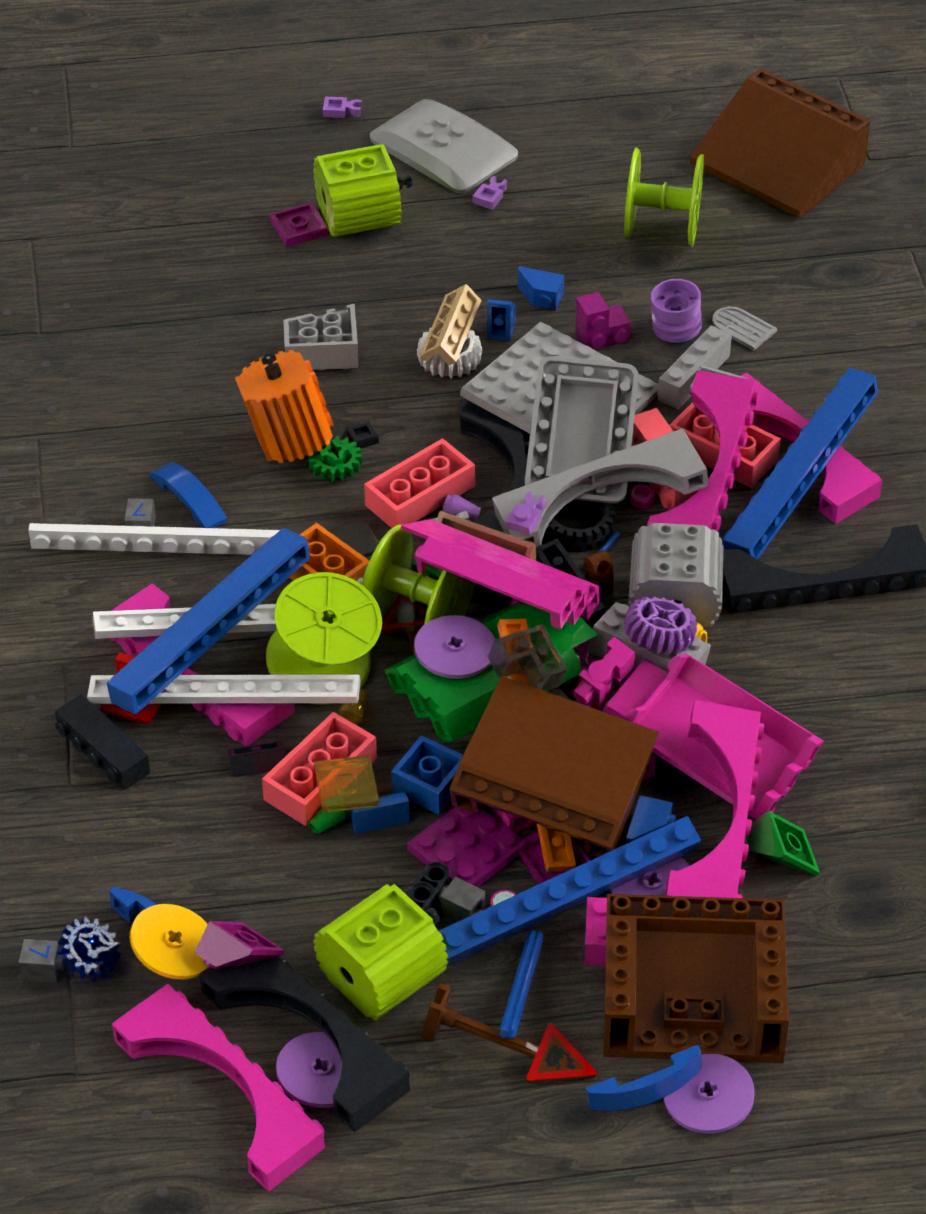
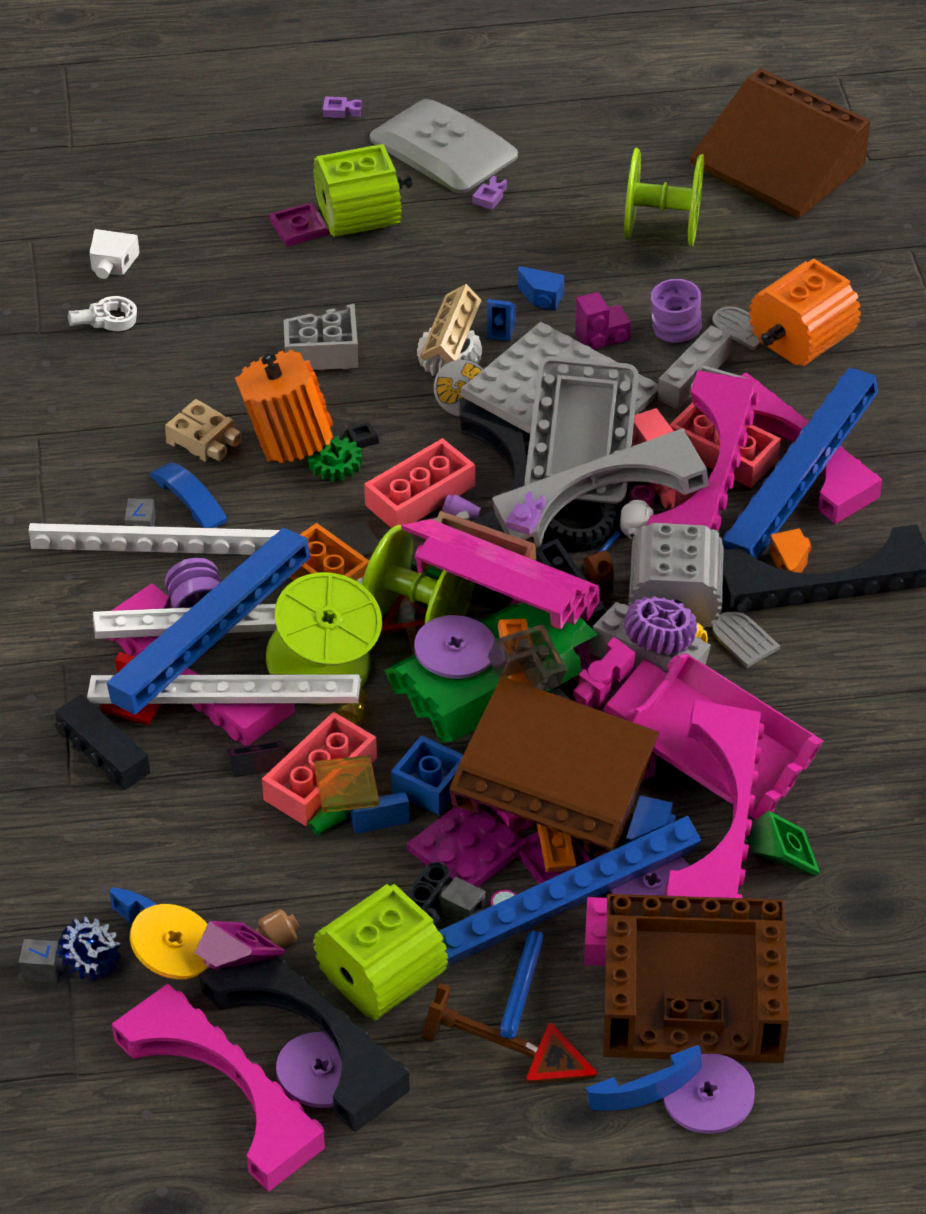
none -> white pin [68,296,137,331]
none -> white torso [90,229,139,279]
none -> tan hips [165,399,242,462]
none -> medium lavender wheel [165,558,221,608]
none -> medium nougat head [254,909,300,949]
none -> shield [434,360,483,416]
none -> white head [620,500,654,540]
none -> light grey window [712,611,780,668]
none -> orange piece [749,258,861,367]
none -> orange slope [769,528,811,573]

